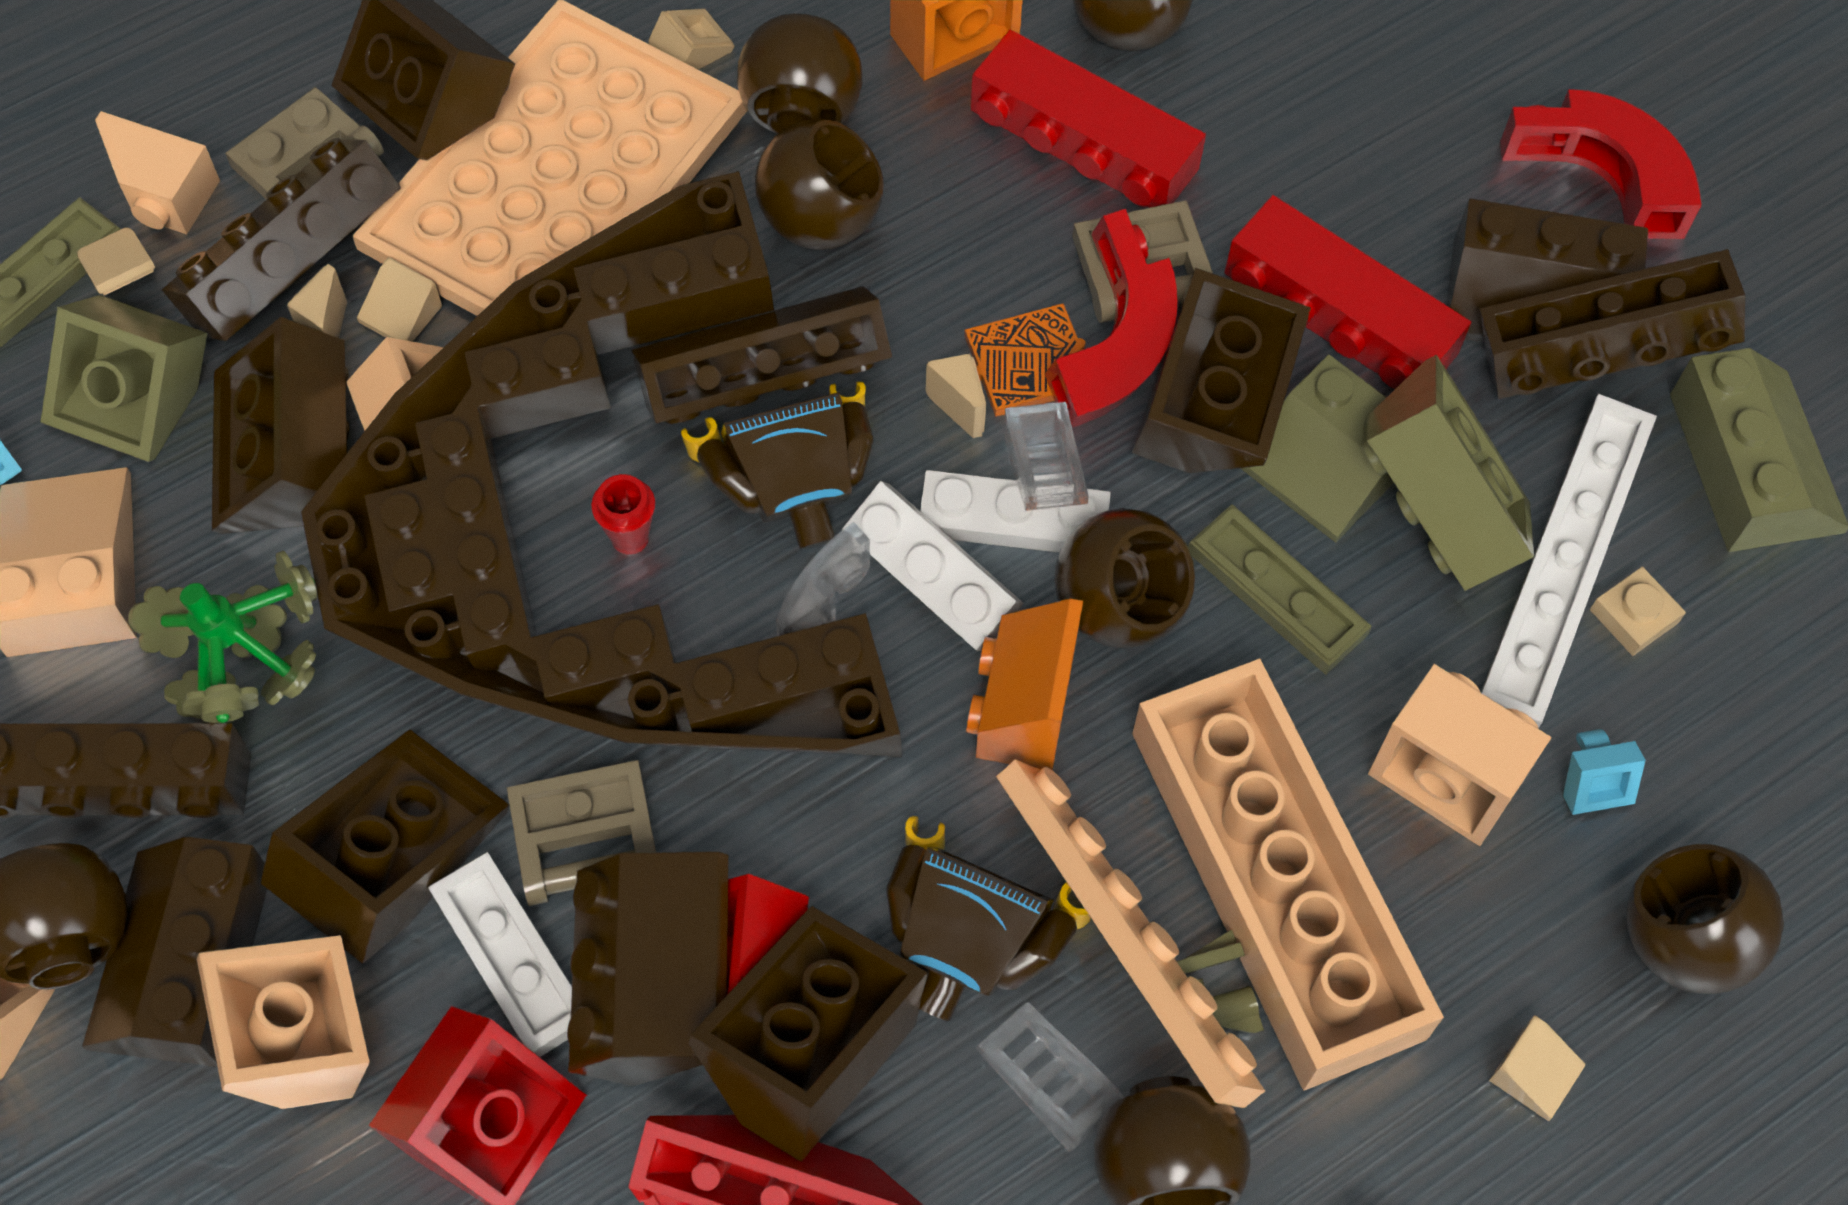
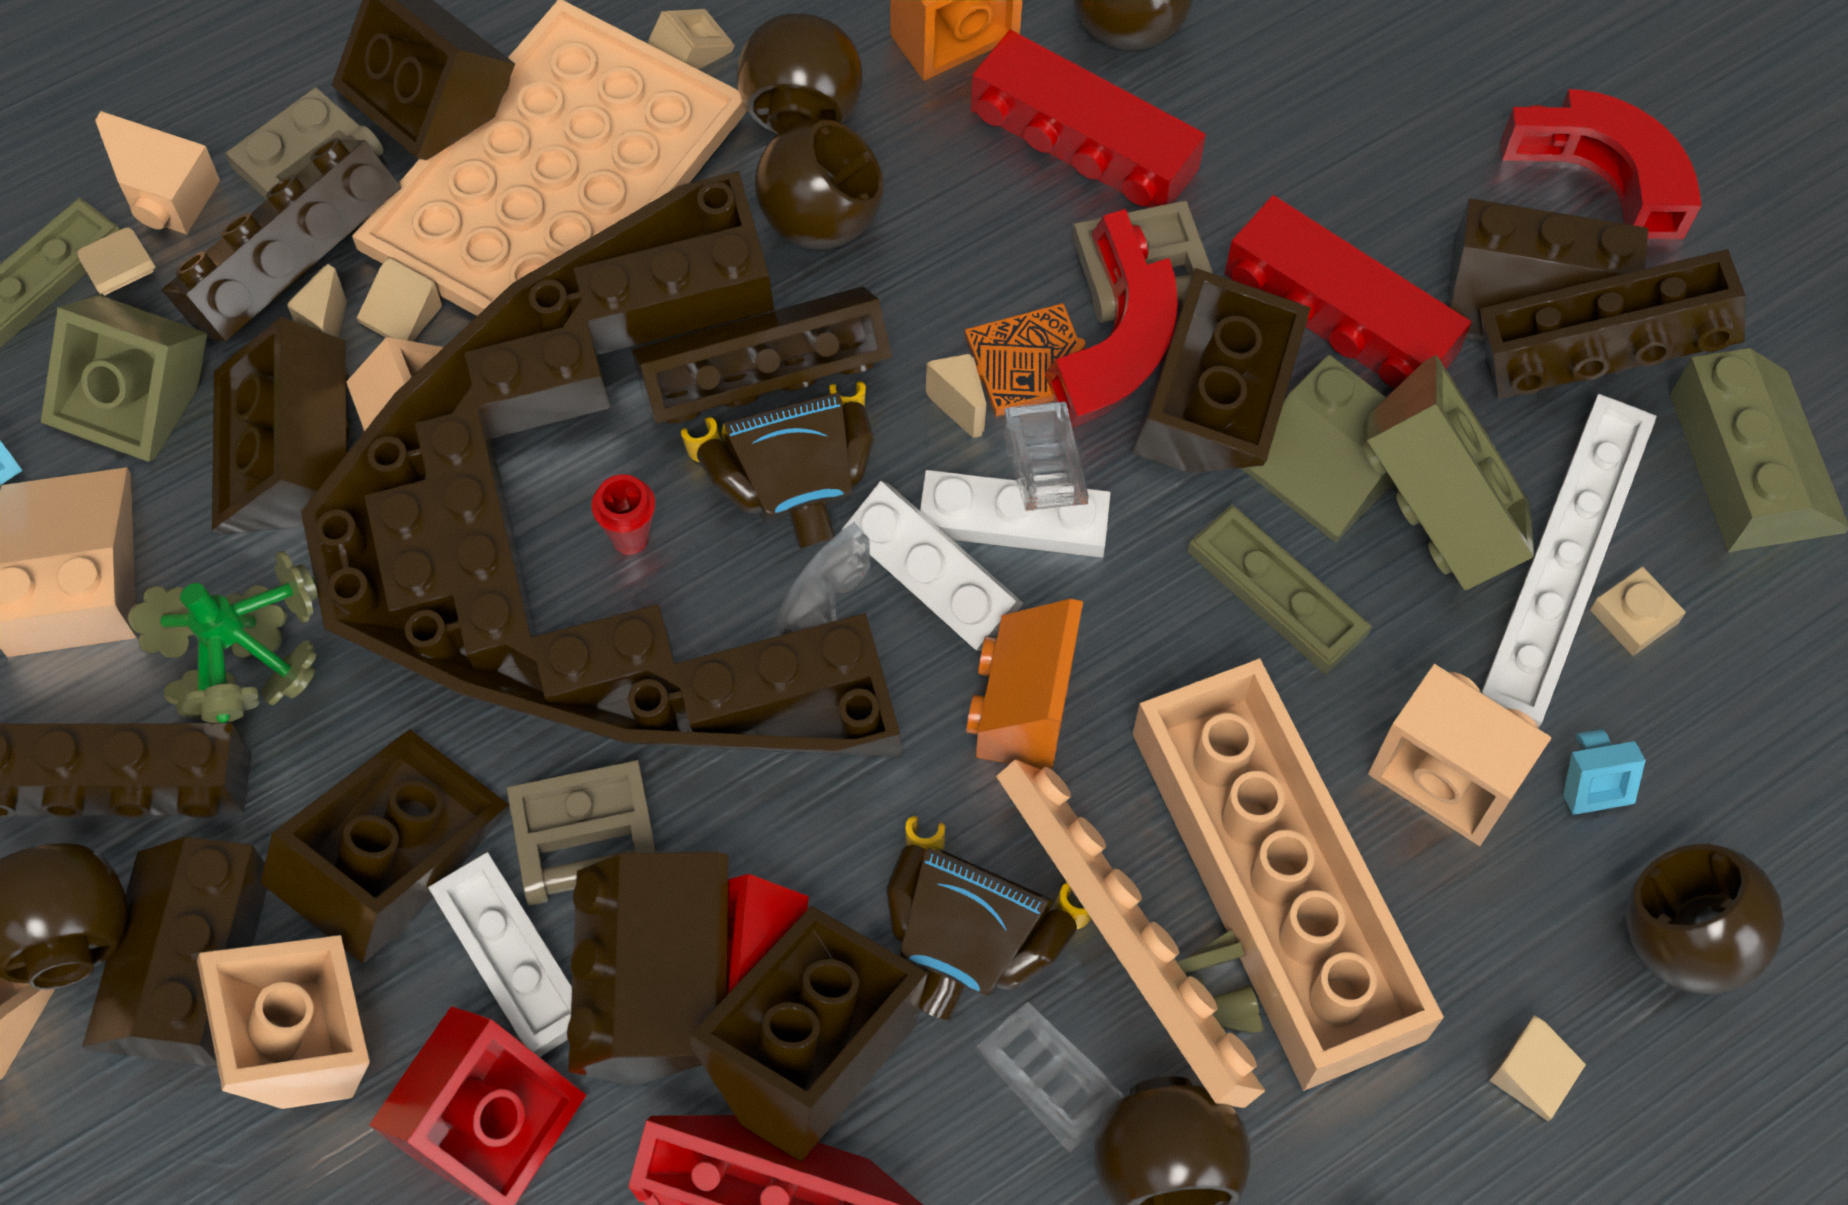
dark brown wheel [1054,508,1195,649] -> none

